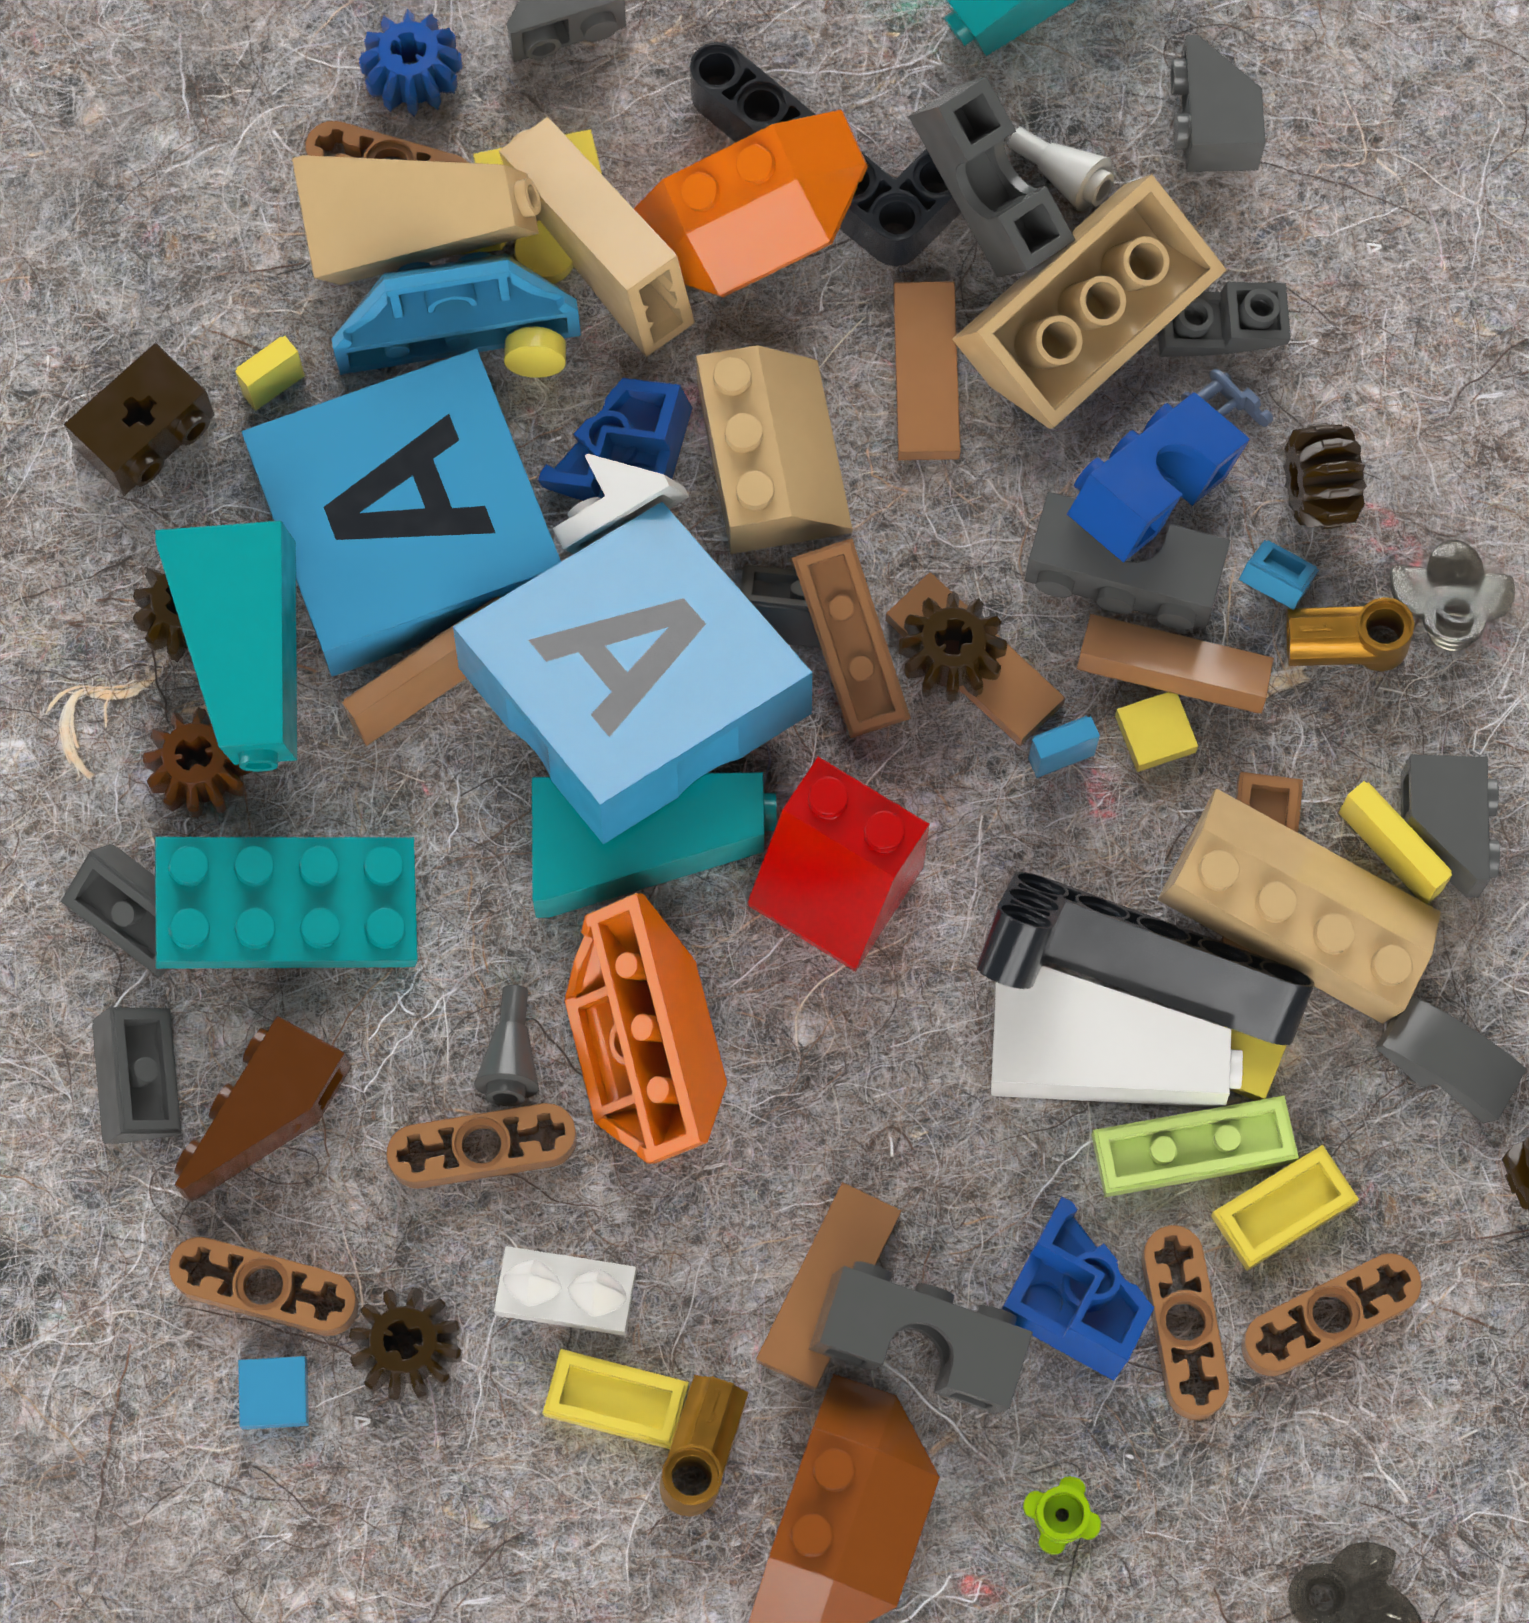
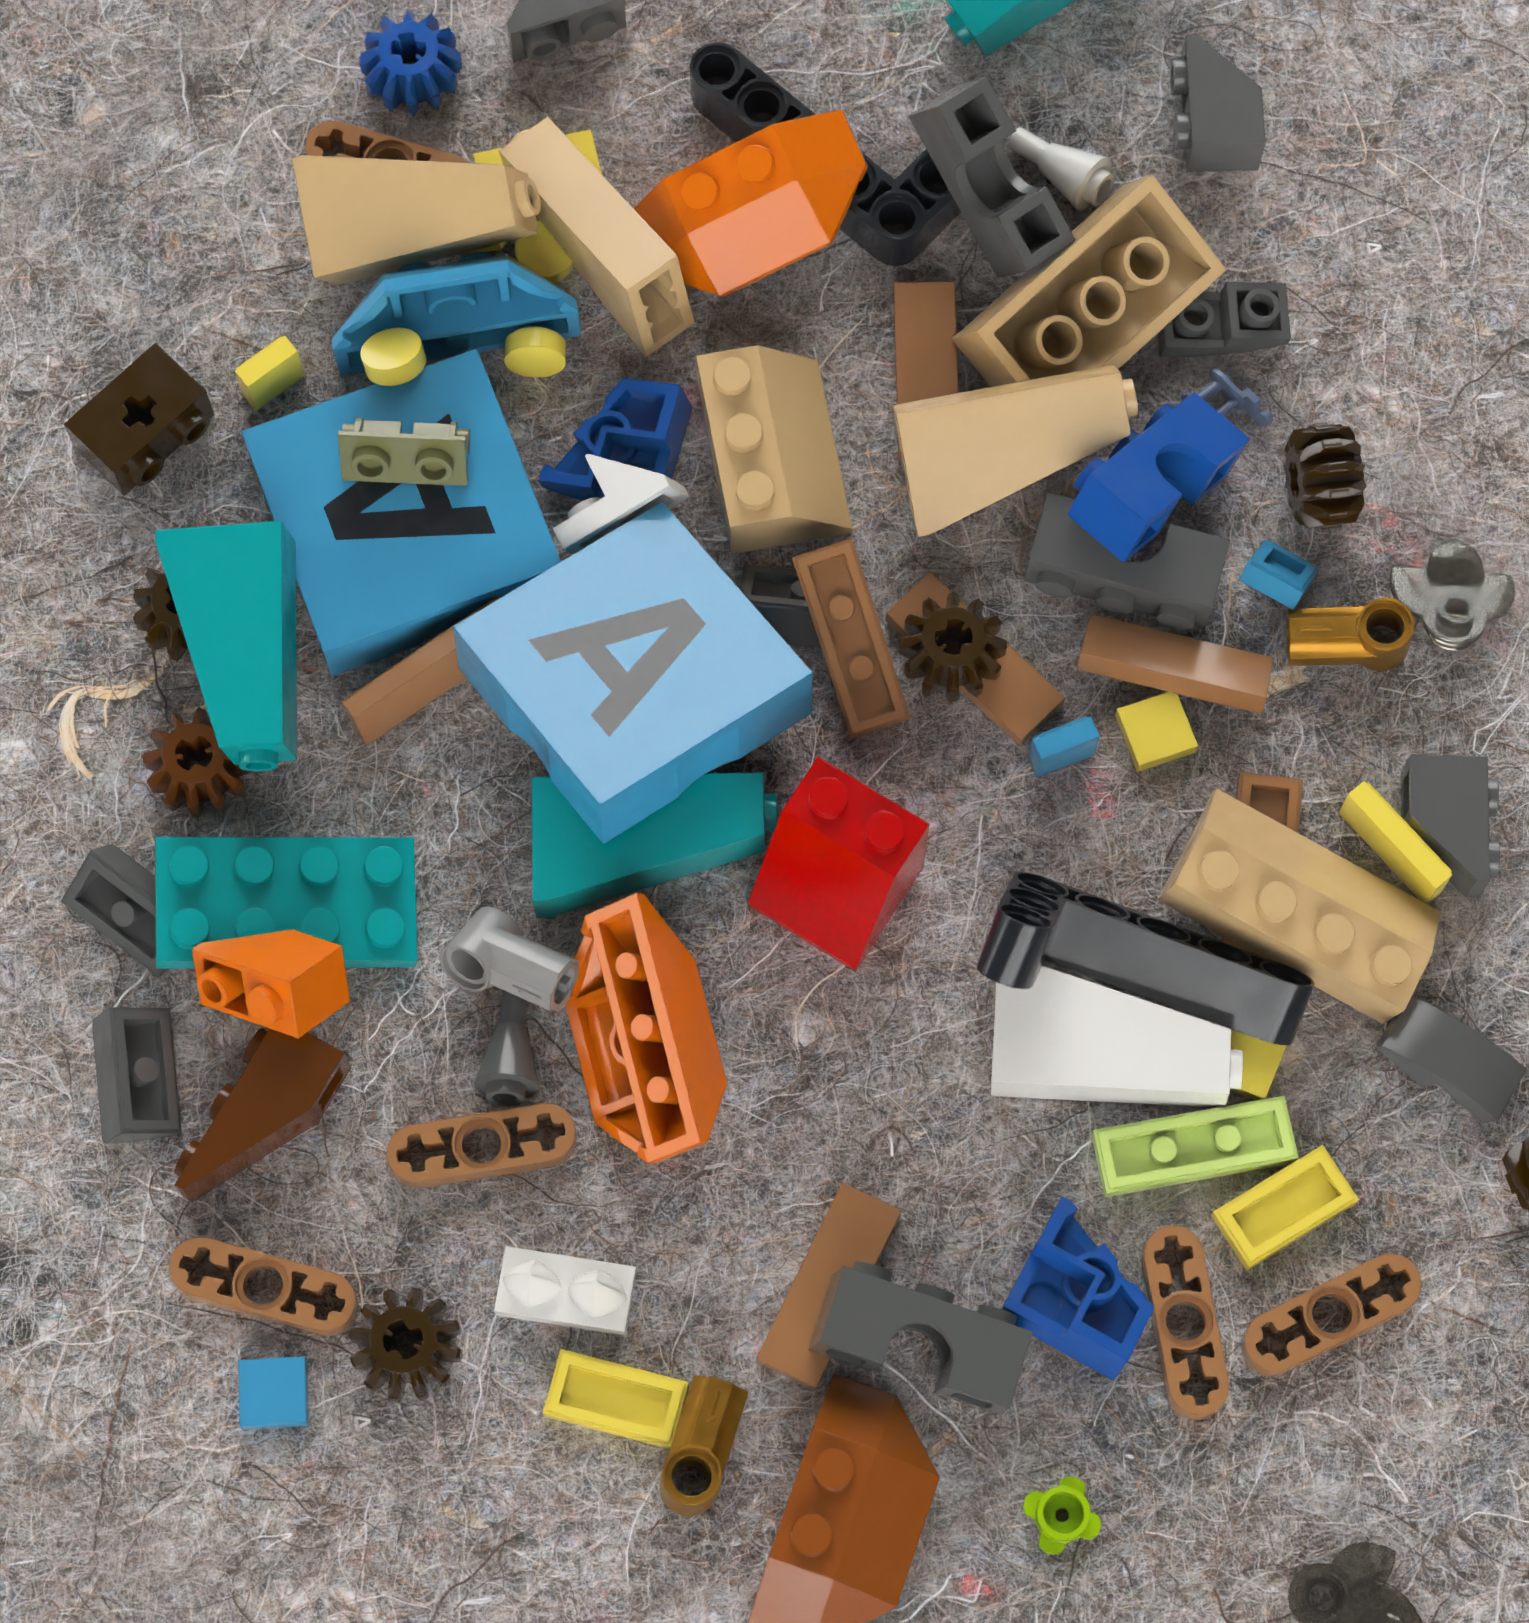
none -> orange slope [192,929,350,1038]
none -> olive hinge [338,417,471,486]
none -> light yellow tile [360,328,426,386]
none -> light grey piece [439,906,579,1012]
none -> tan slope [893,365,1138,537]

